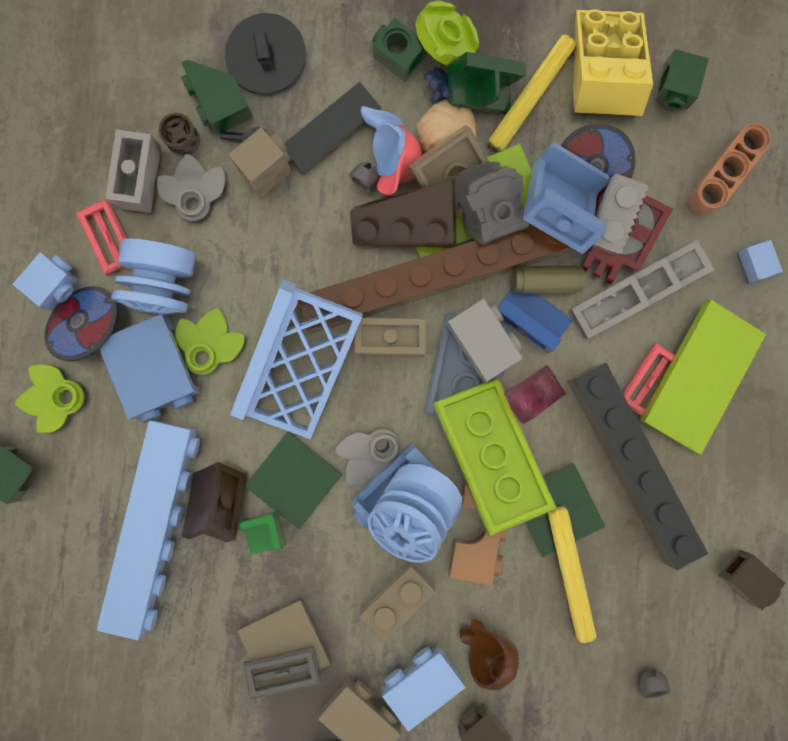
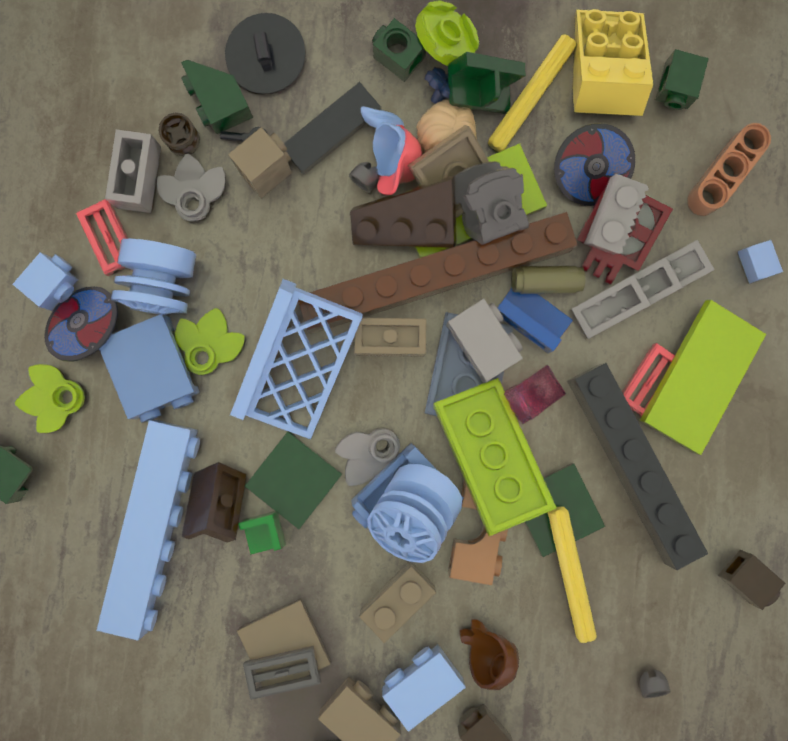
medium blue panel [523,142,609,254] -> none

